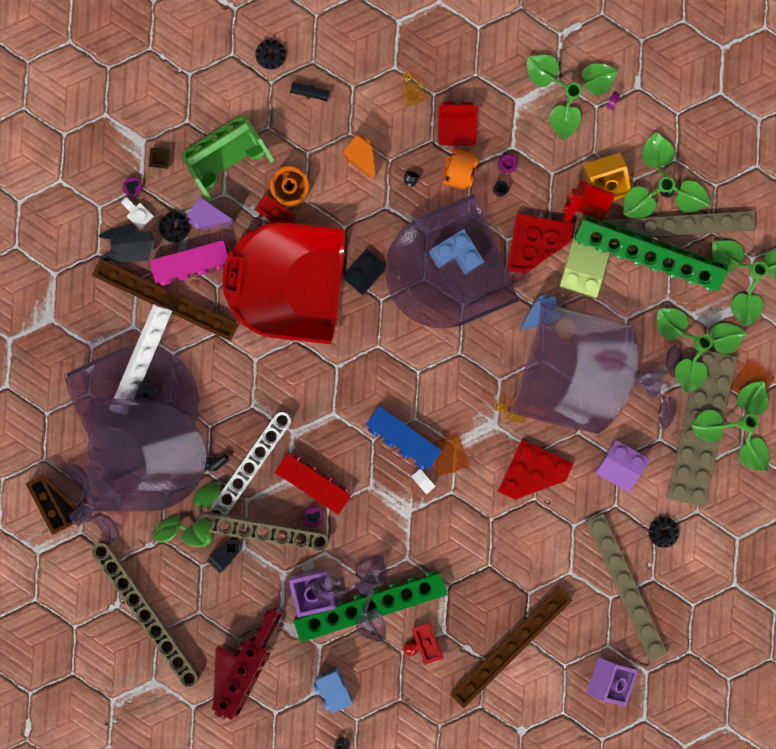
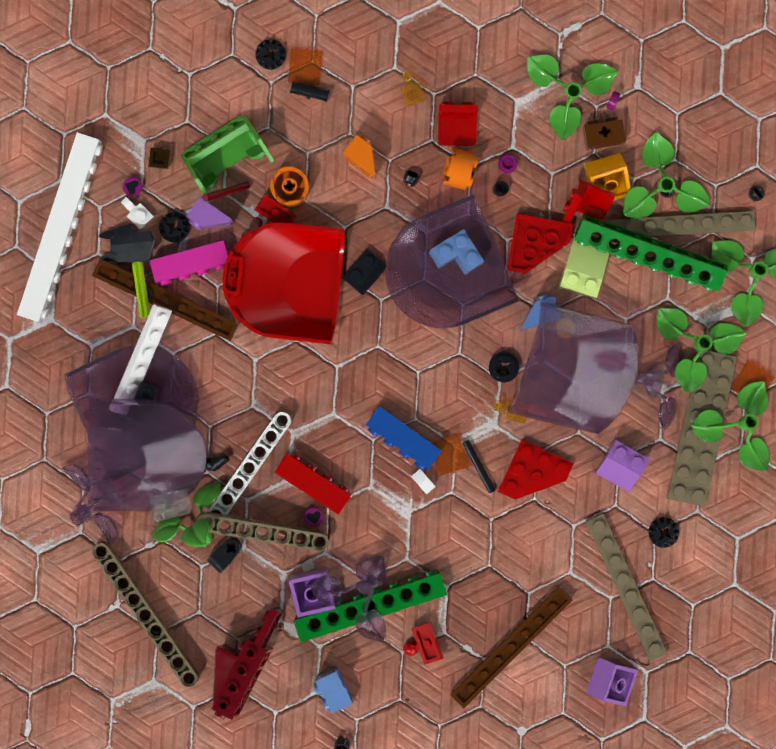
reddish brown wedge [26,475,87,536] -> none
none -> white brick [17,132,103,323]
none -> lime axle [132,261,150,318]
none -> clear bracket [149,489,192,523]
none -> dark red bar [203,182,250,202]
none -> clear orange piece [288,48,323,85]
none -> black bar [462,440,496,494]
none -> black gear [489,352,519,383]
none -> reddish brown brick [583,117,626,150]
none -> black hinge [748,186,765,202]

